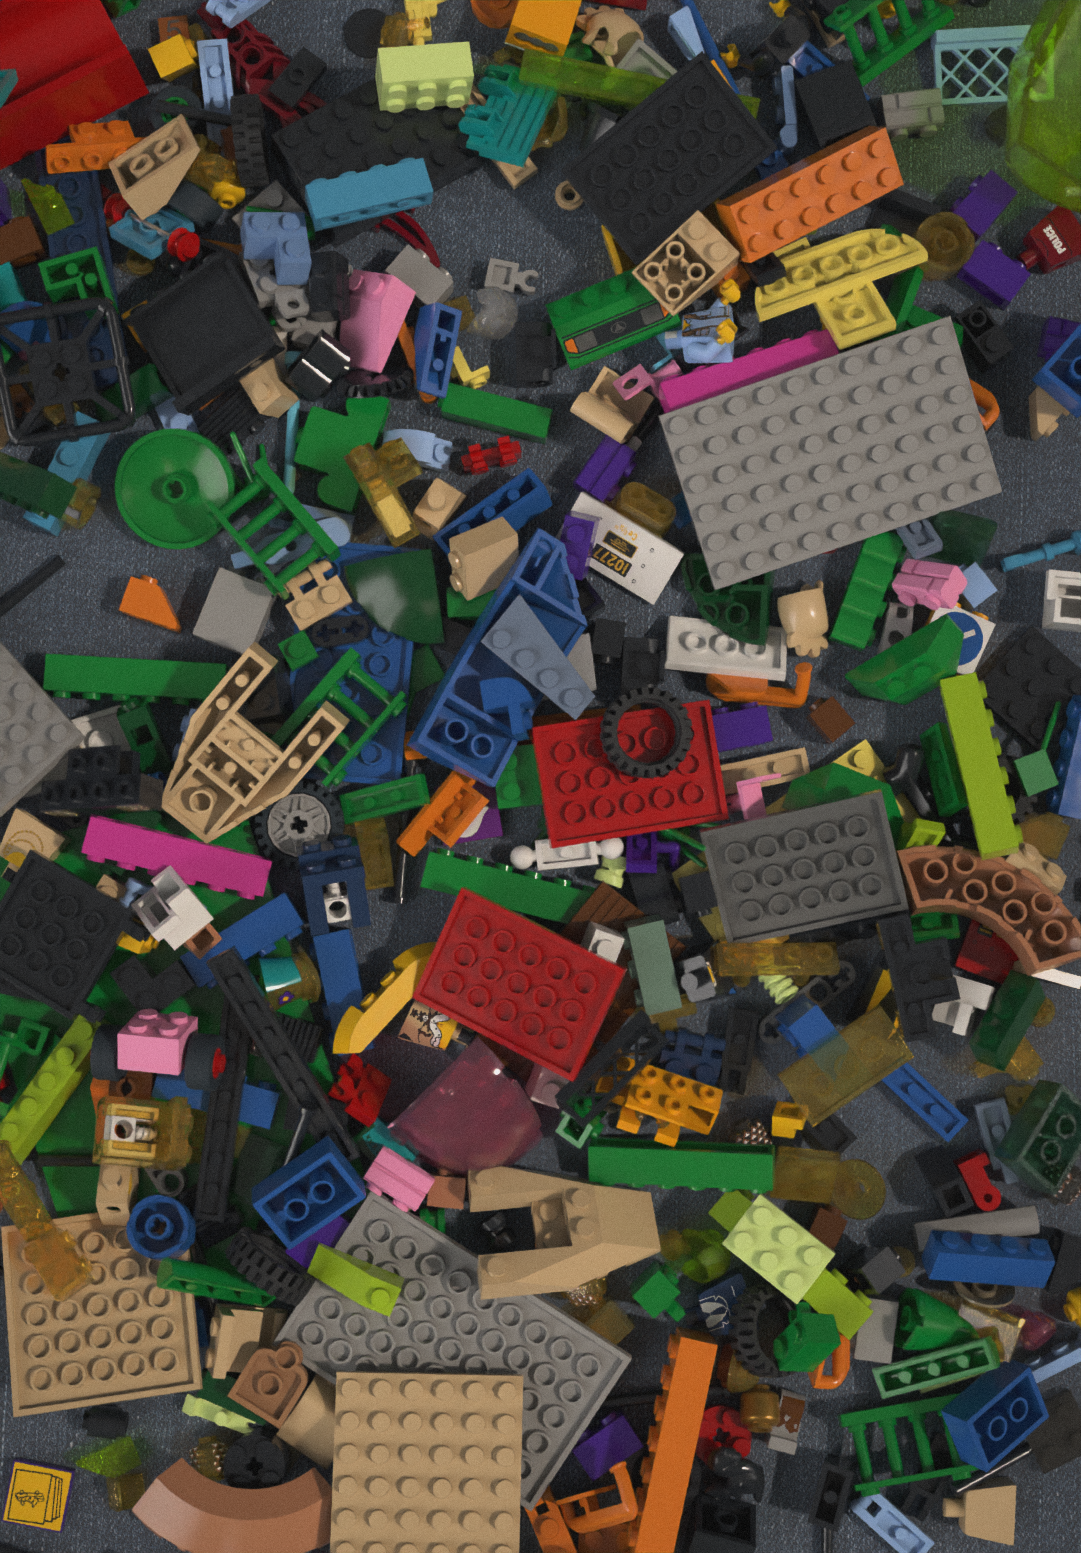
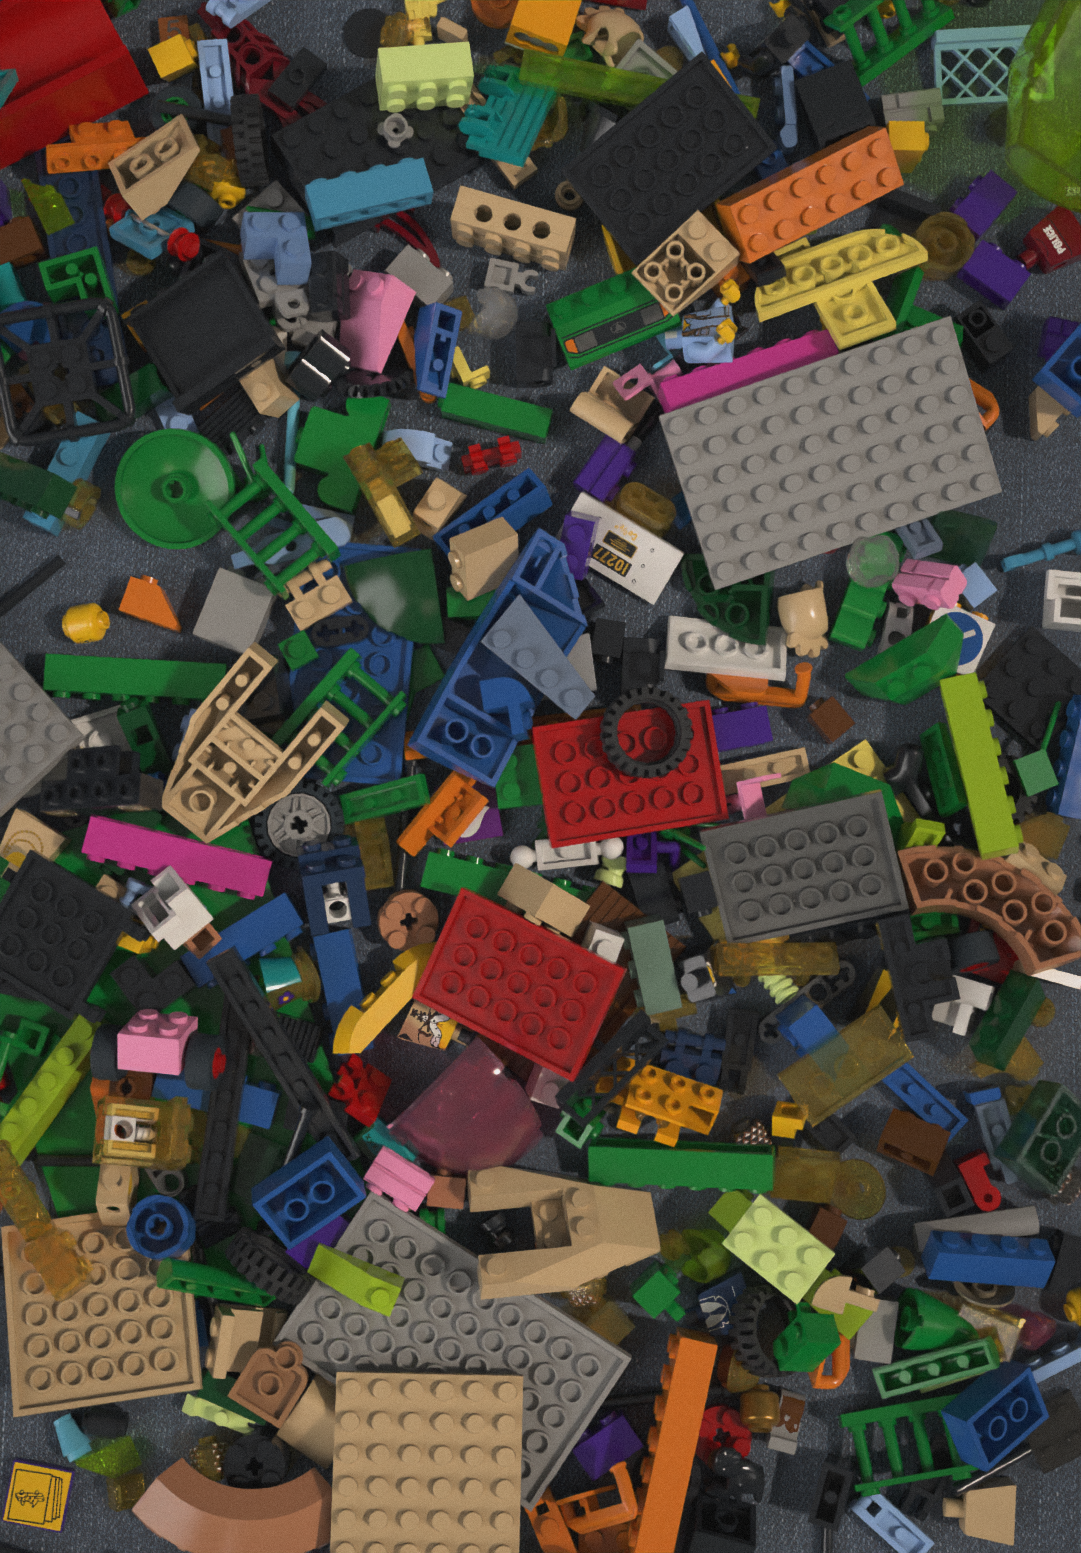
none -> medium azure cone [53,1413,92,1463]
none -> yellow head [62,603,110,644]
none -> light grey plate [377,113,414,148]
none -> nougat plate [377,889,439,951]
none -> tan tile [437,17,468,43]
none -> tan brick [450,185,576,272]
none -> tan brick [497,863,590,938]
none -> clear yellow plate [656,46,683,71]
none -> tan brick [812,1275,880,1315]
none -> clear helmet [846,535,899,588]
none -> reddish brown brick [876,1108,951,1176]
none -> yellow brick [886,121,929,173]
none -> black wheel [947,930,1000,975]
none -> blue tile [963,1084,1001,1105]

